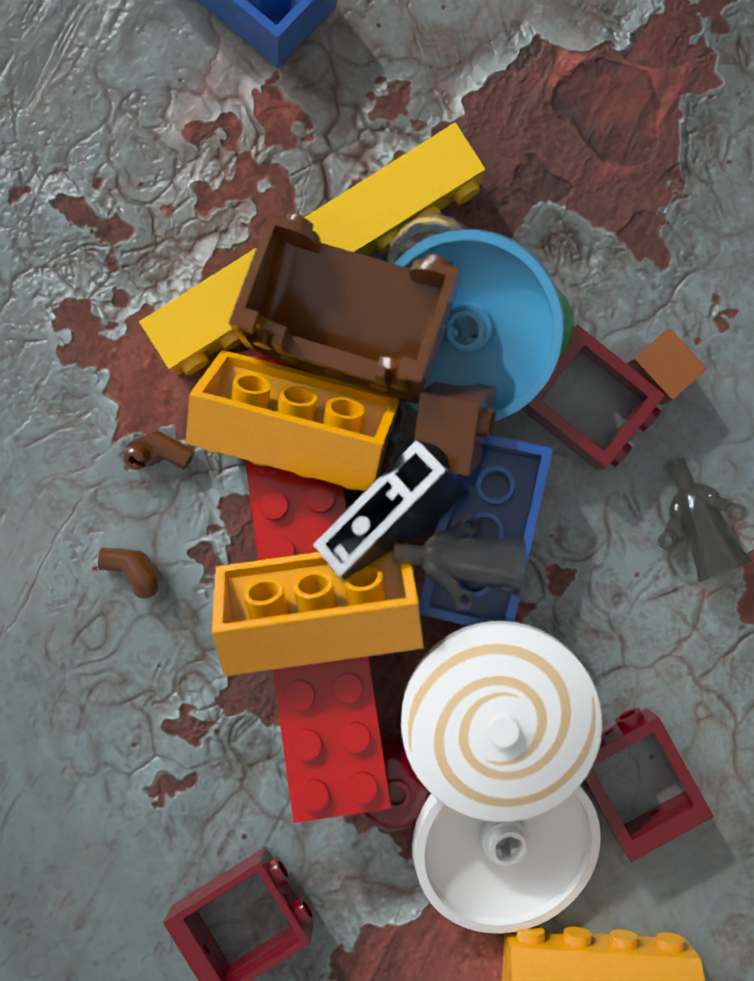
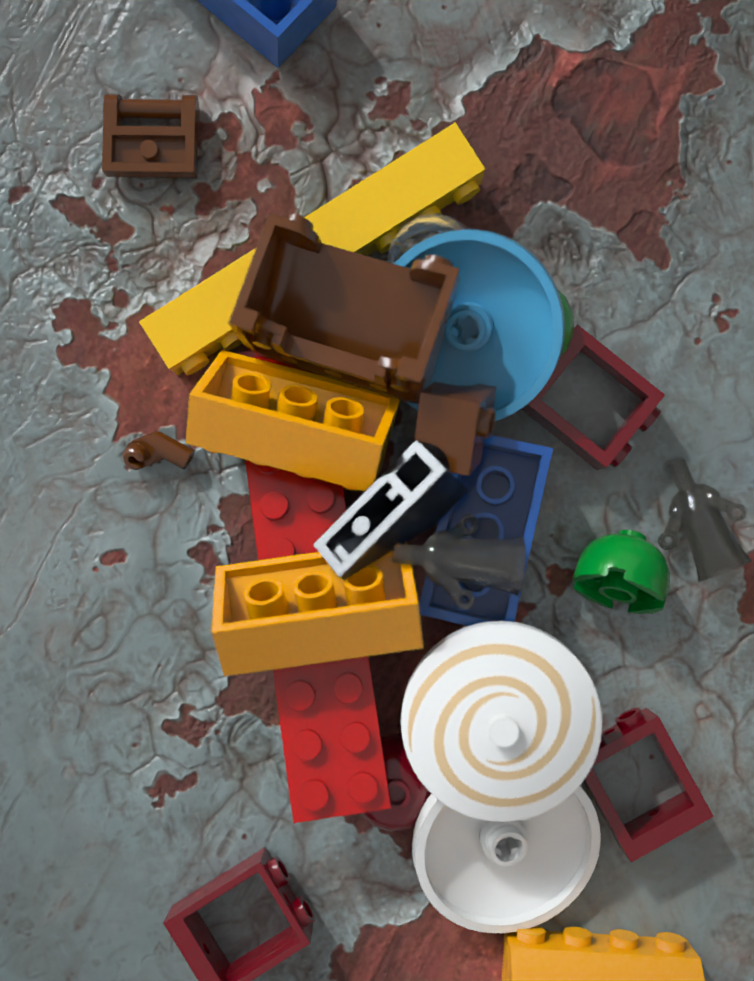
reddish brown arm [98,547,160,599] -> none
dark orange panel [626,329,707,405] -> none
none -> reddish brown plate [102,94,200,178]
none -> green cylinder [572,530,670,614]

